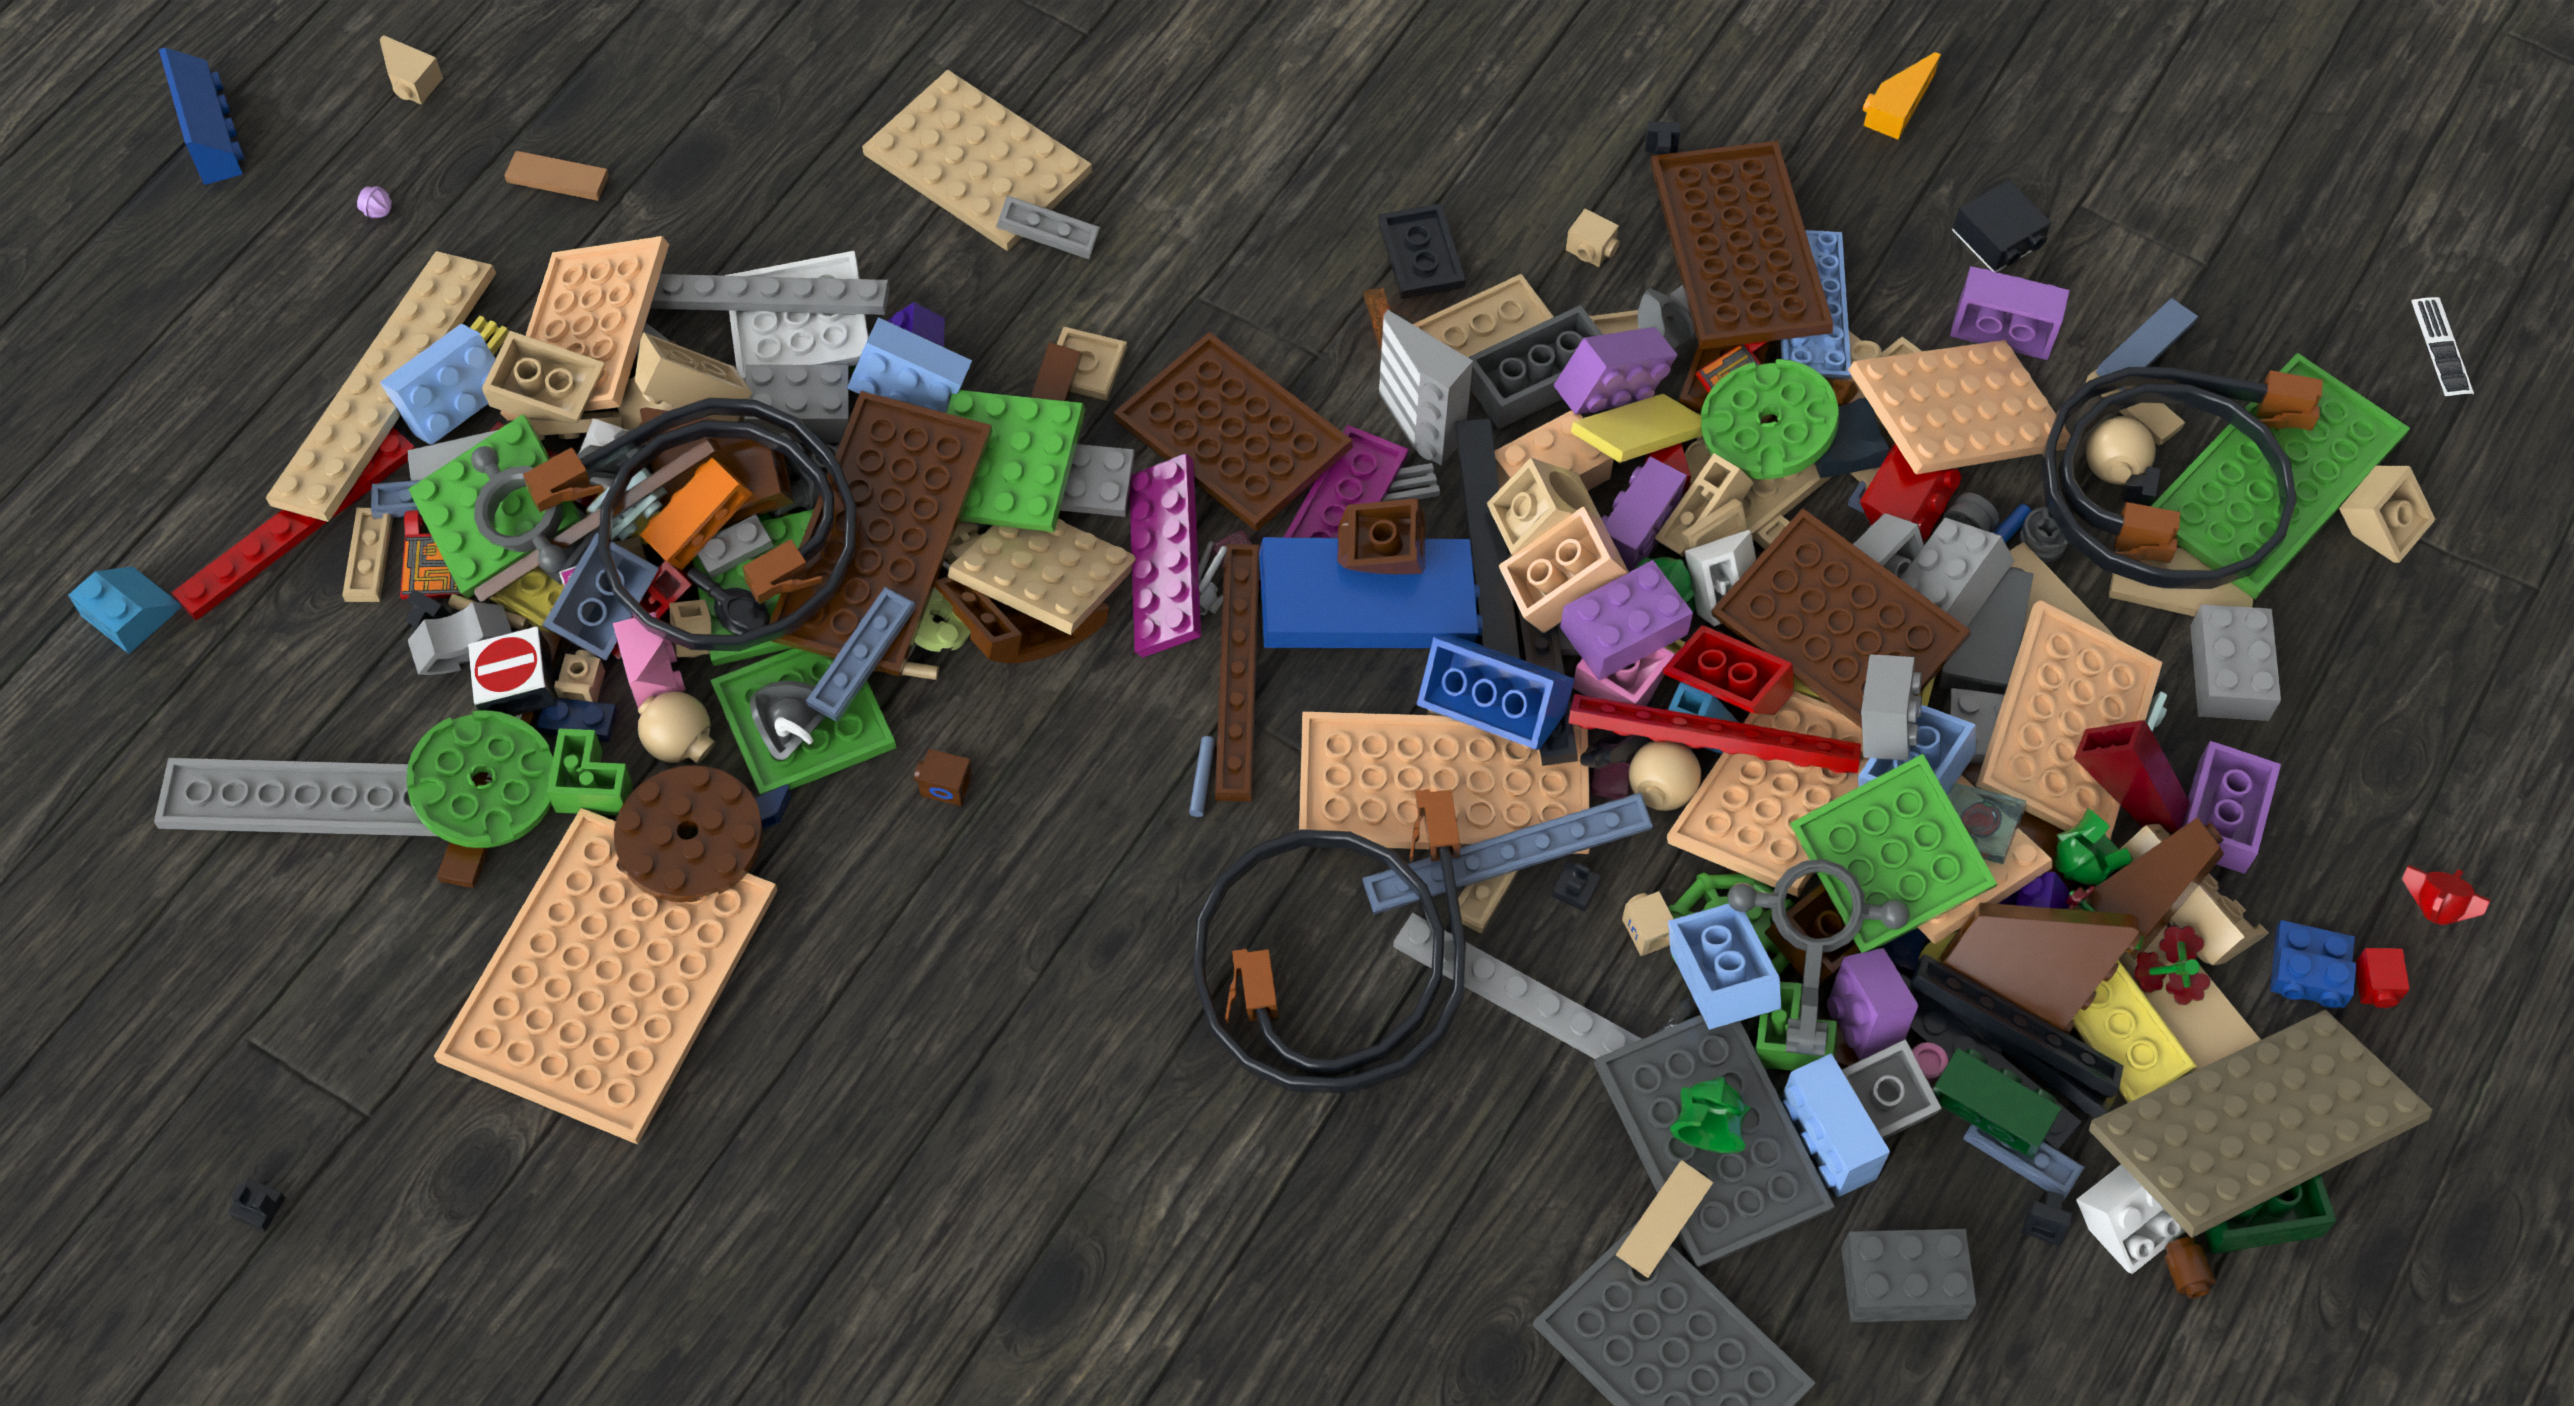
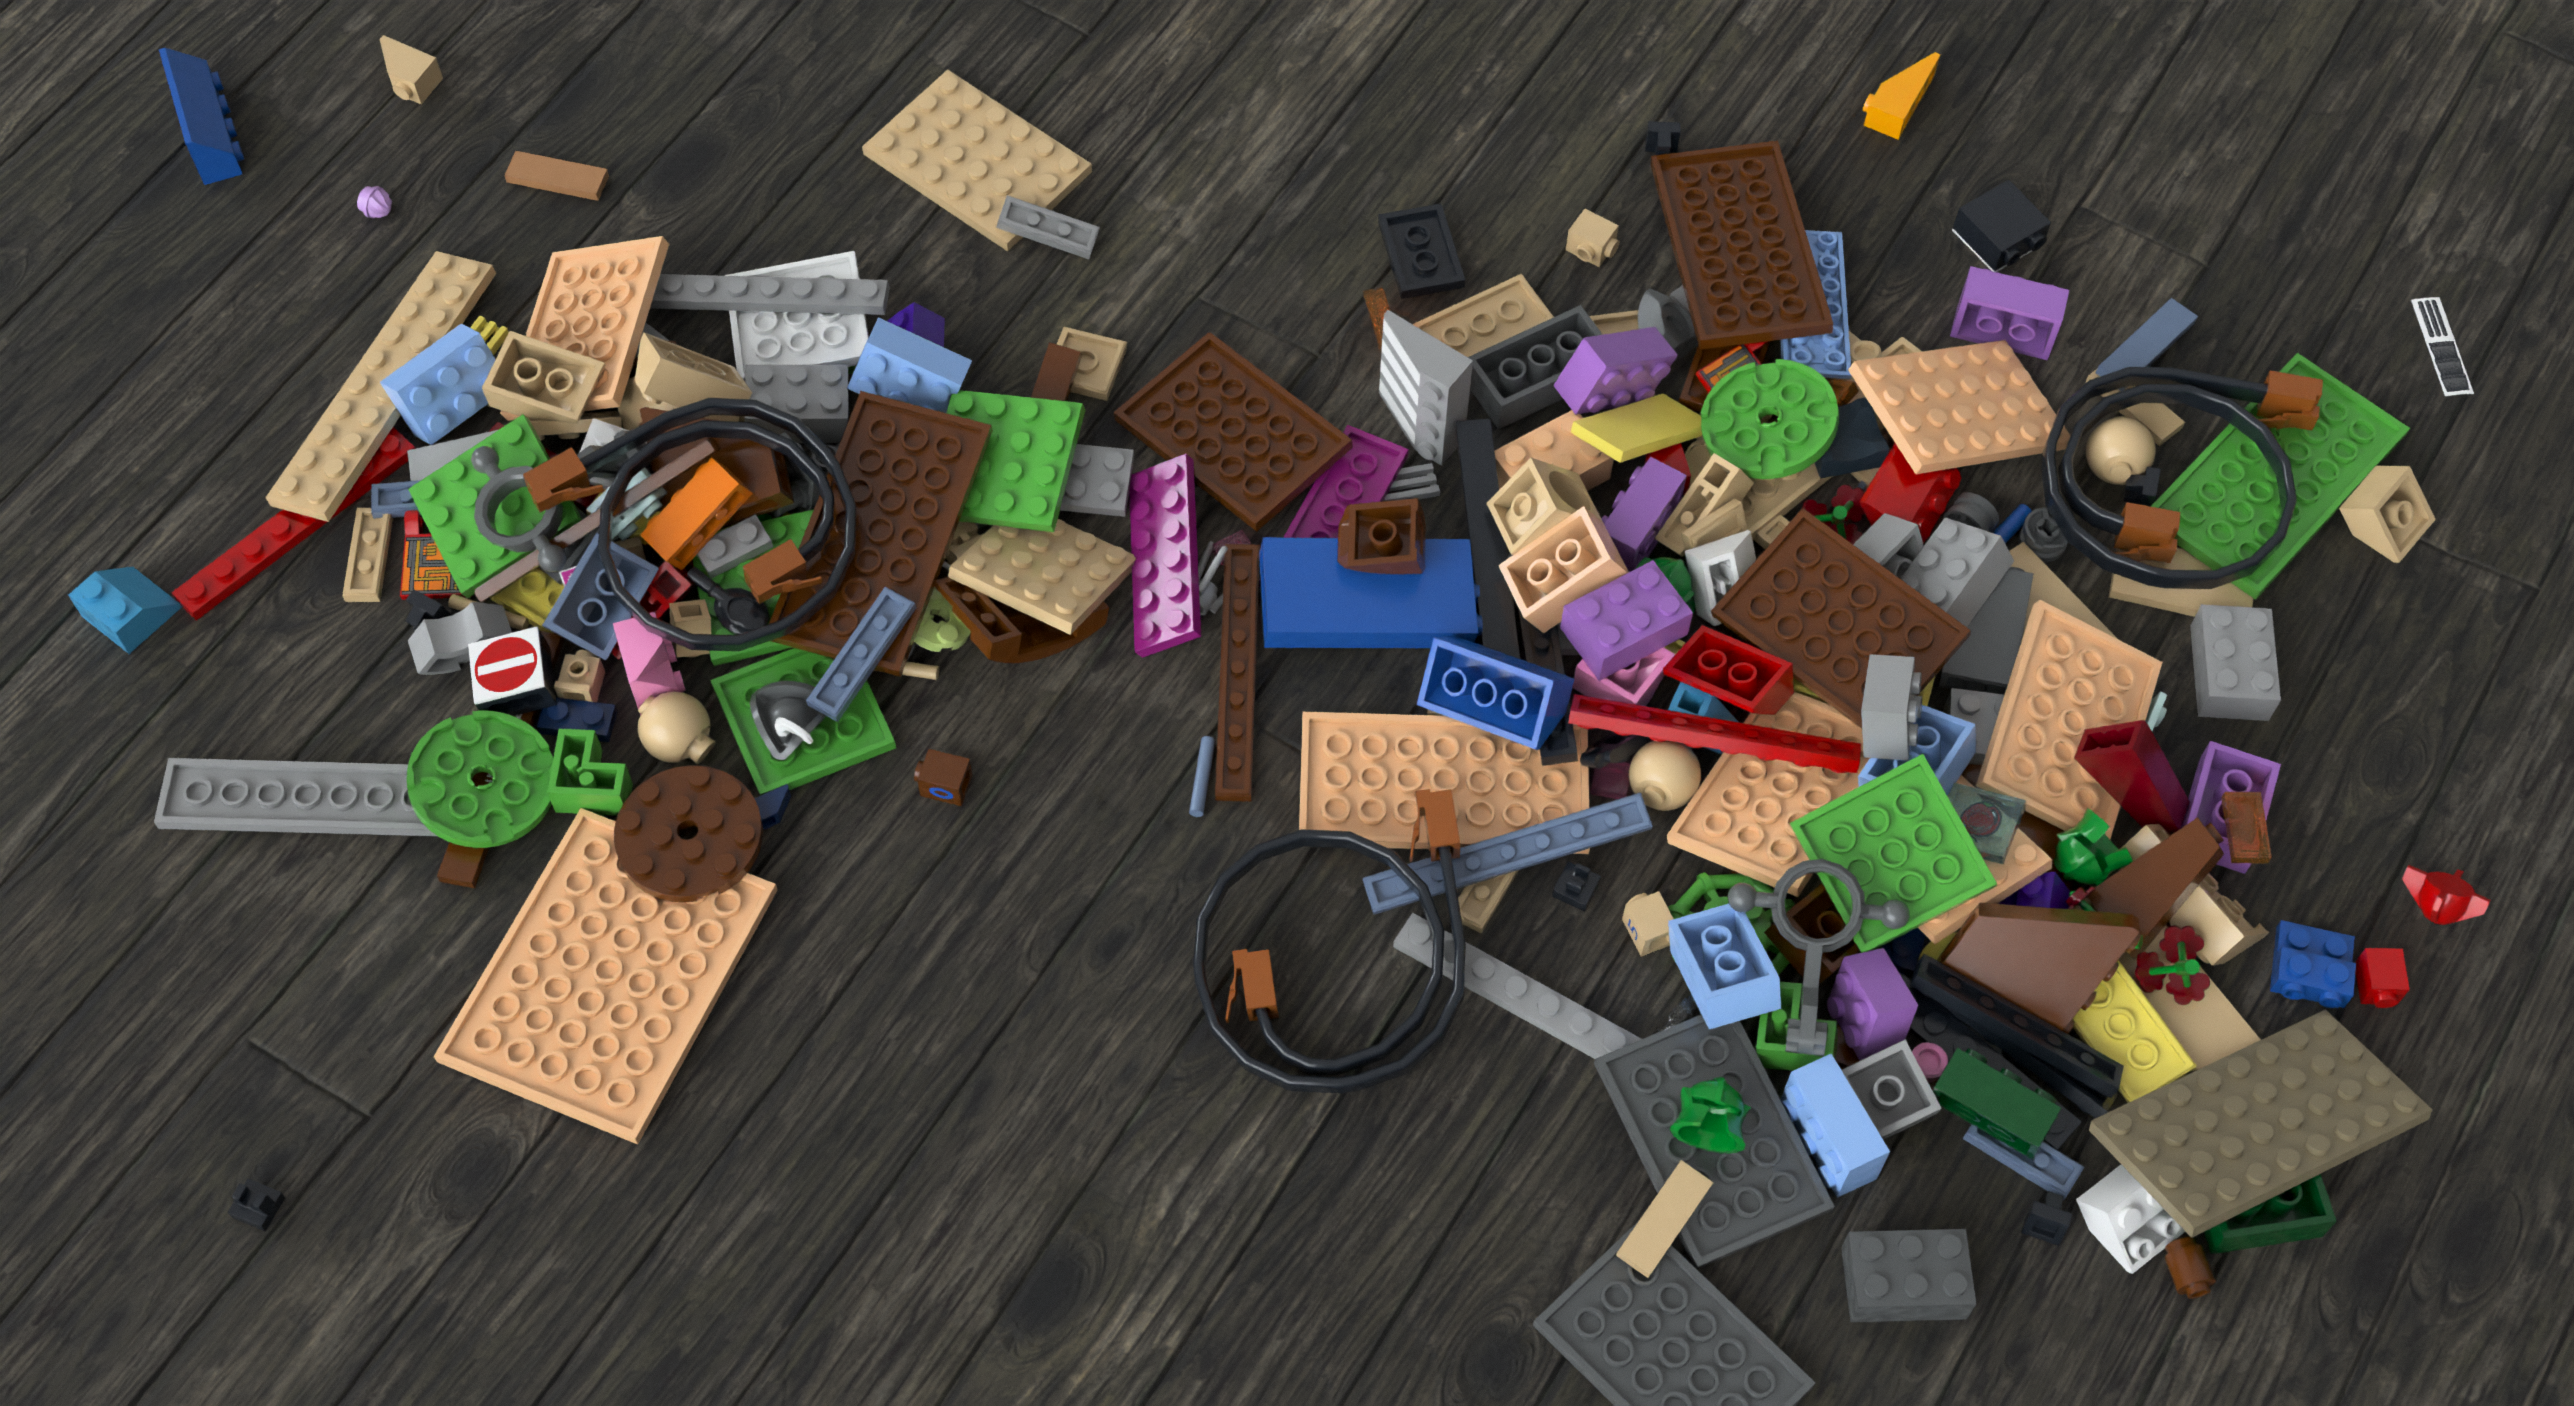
none -> dark red plant [1803,484,1865,544]
none -> clear orange tile [2221,792,2272,863]

